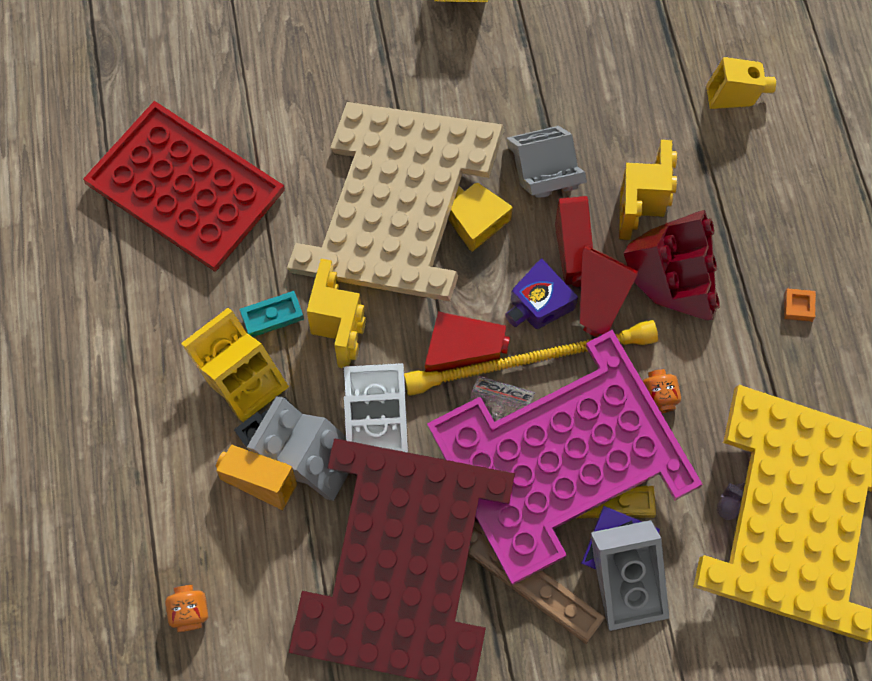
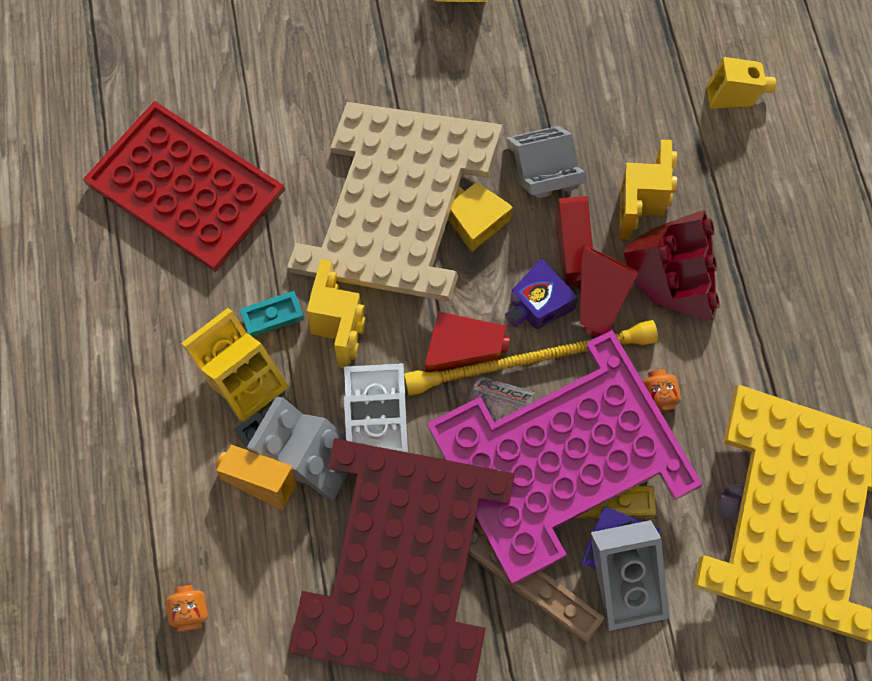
orange tile [784,288,816,322] -> none

